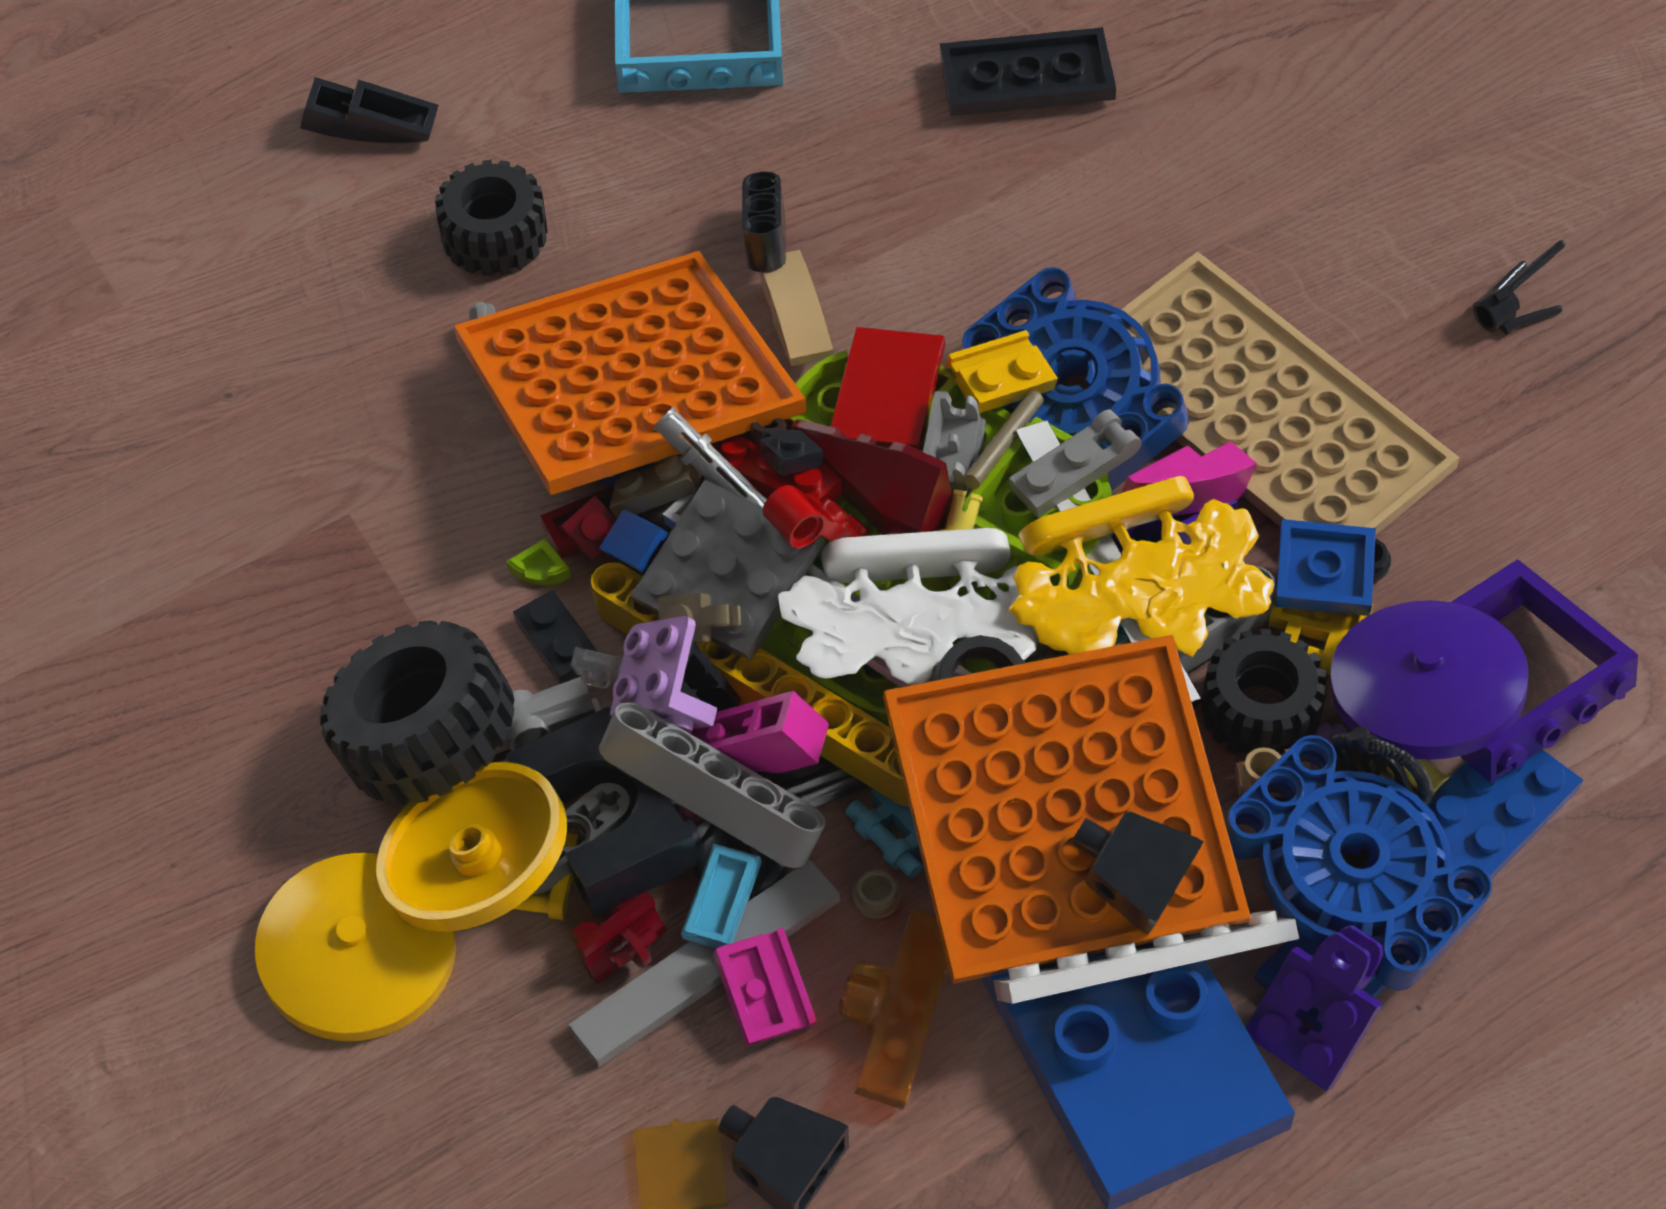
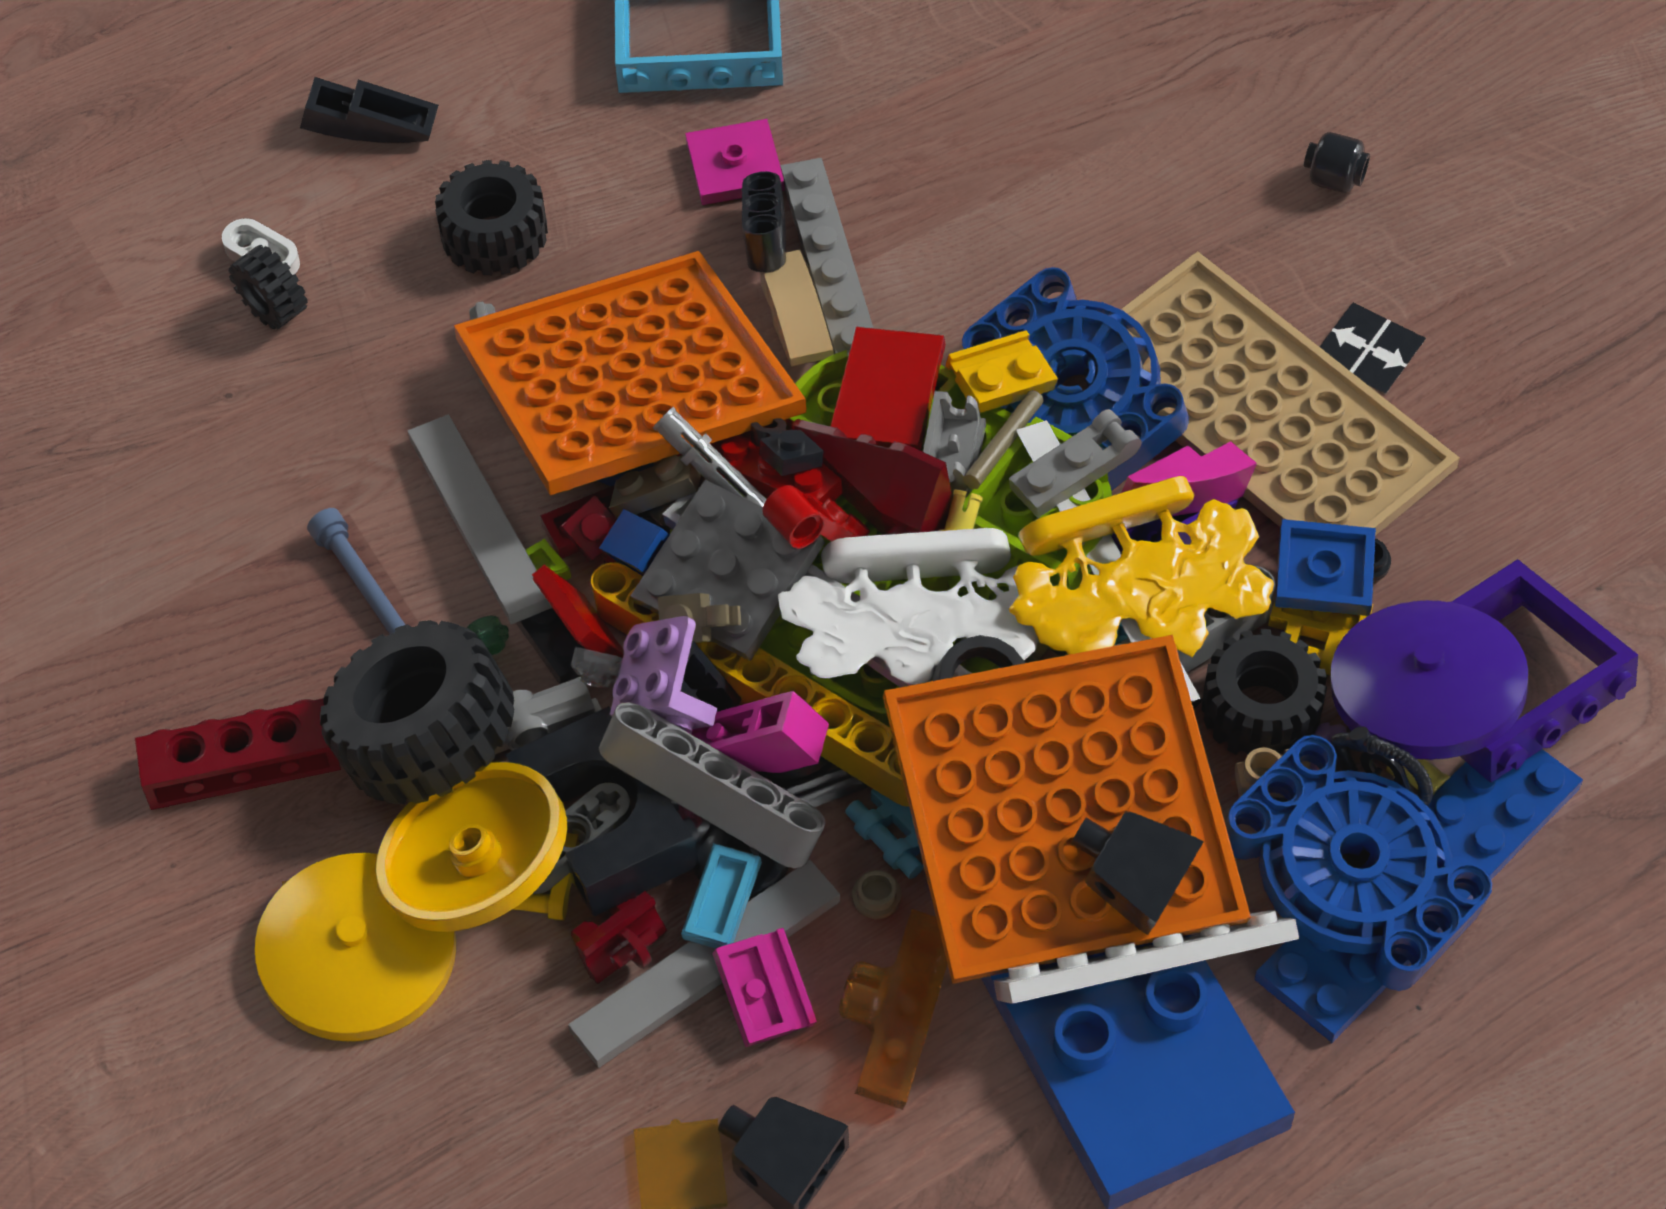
black plate [940,27,1116,116] -> none
dark purple plate [1246,925,1383,1091] -> none
black plant [1472,240,1566,335] -> none
none -> dark red brick [135,698,341,810]
none -> white plate [222,219,300,275]
none -> black tyre [228,245,308,330]
none -> sand blue piece [307,508,405,634]
none -> light grey tile [407,414,552,625]
none -> clear green plate [467,615,509,656]
none -> red tile [532,564,624,671]
none -> dark pink plate [685,119,785,205]
none -> light grey plate [780,157,873,356]
none -> black head [1303,132,1370,193]
none -> black sticker [1320,302,1426,394]

